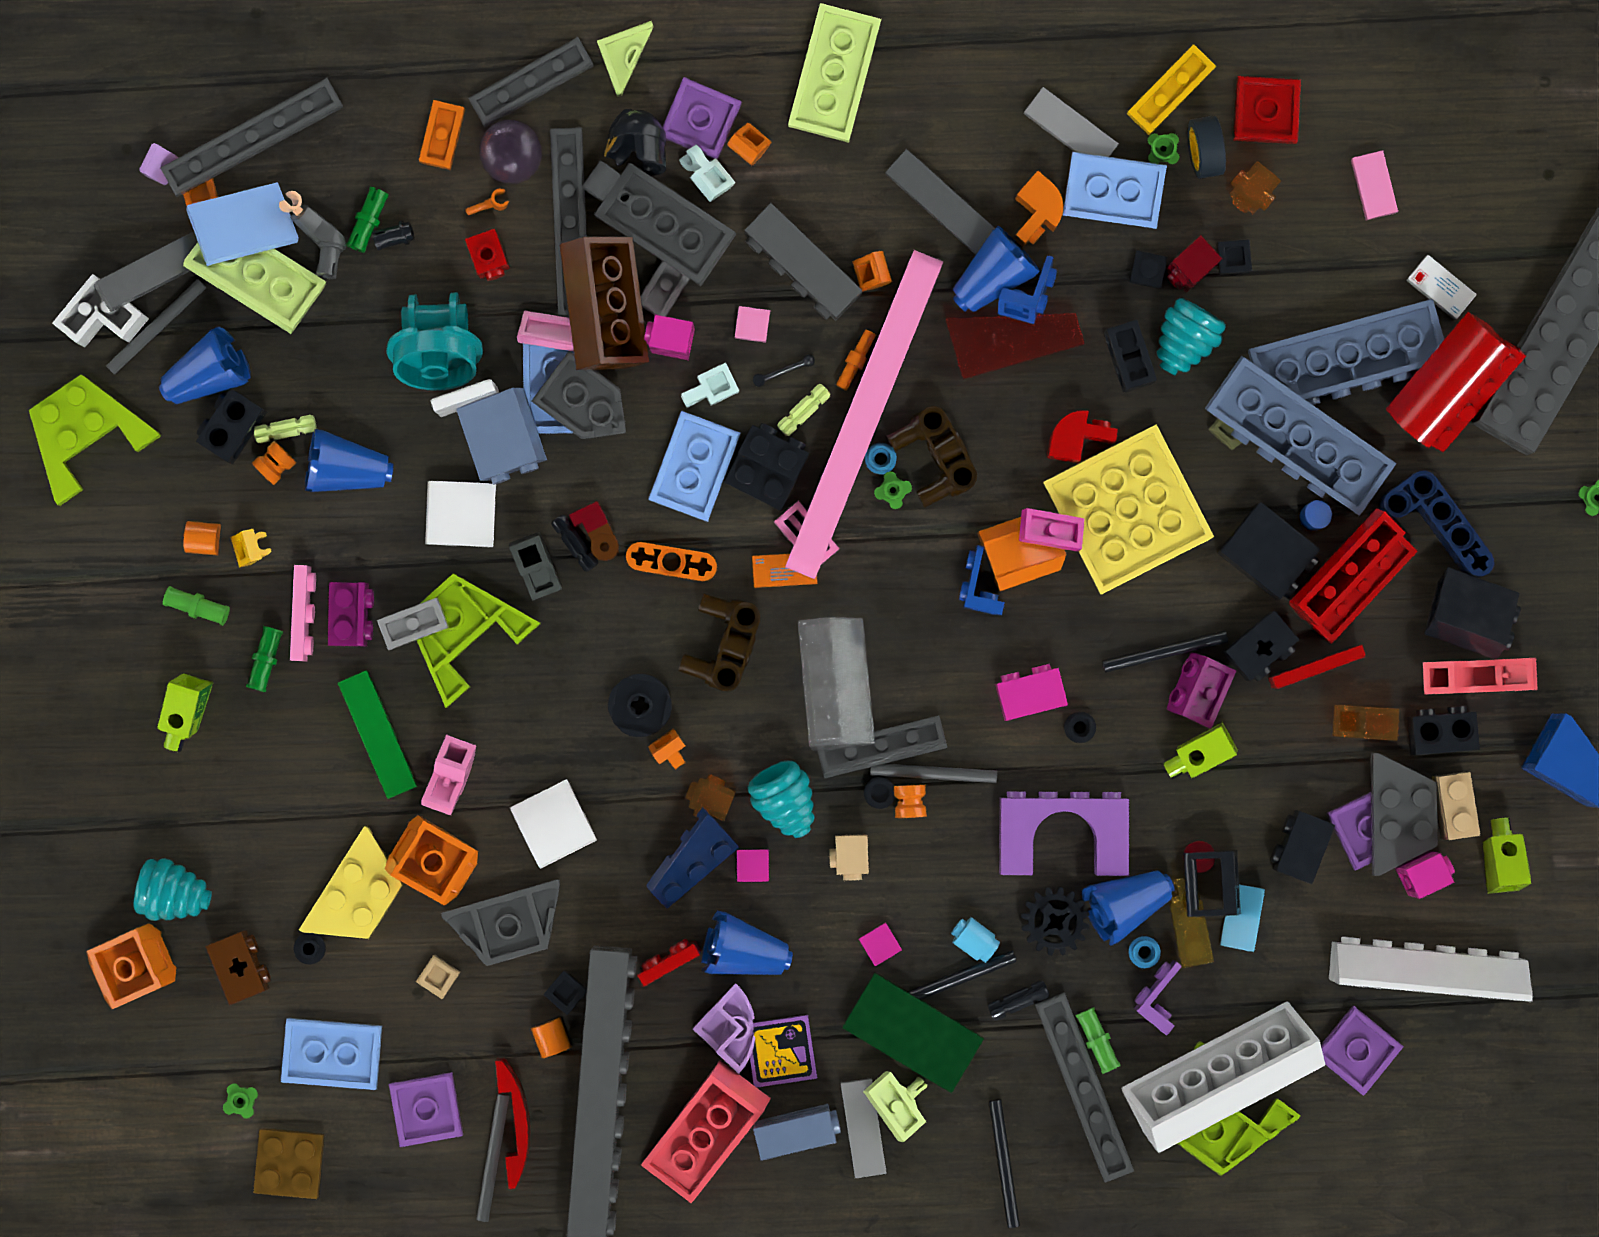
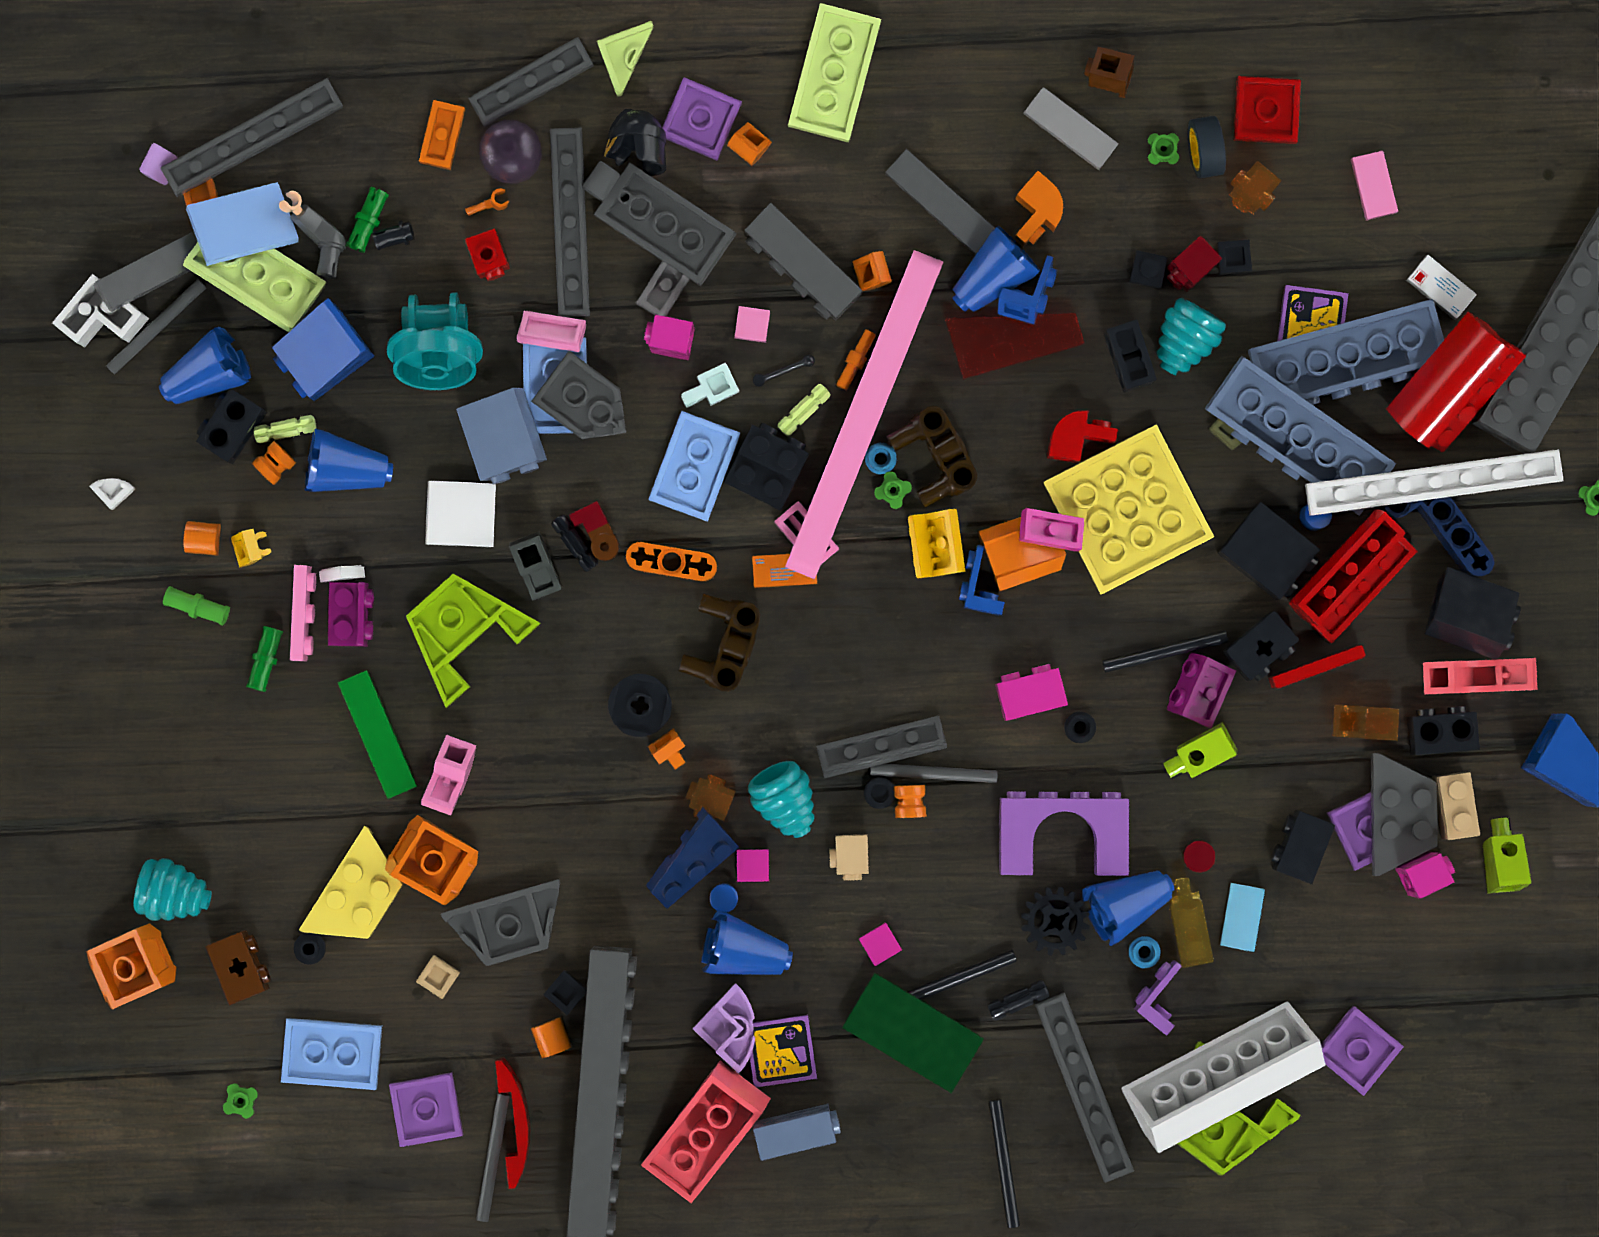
lime wing [29,375,161,506] -> none
lime torso [158,673,213,752] -> none
pearl gold plate [253,1128,325,1199] -> none
light grey plate [377,598,449,650] -> none
white tile [431,379,499,417] -> none
white slope [510,779,597,869] -> none
reddish brown brick [560,237,649,370] -> none
red plate [637,938,702,987] -> none
light aqua plate [679,145,736,202] -> none
clear slope [798,617,875,751] -> none
light grey tile [841,1078,887,1178] -> none
yellowish green plate [863,1071,927,1142] -> none
medium azure brick [951,917,1000,963] -> none
light blue tile [1063,152,1167,229] -> none
bright green pin [1076,1007,1121,1074] -> none
yellow plate [1127,44,1216,135] -> none
black tile [1183,850,1241,917] -> none
white slope [1329,937,1533,1002] -> none
none -> white tile [89,478,136,510]
none -> slope [272,298,374,401]
none -> white tile [319,565,365,582]
none -> blue piece [709,883,738,912]
none -> yellow bracket [908,509,965,578]
none -> reddish brown brick [1084,47,1135,98]
none -> tile [1277,285,1348,341]
none -> white tile [1305,449,1564,516]

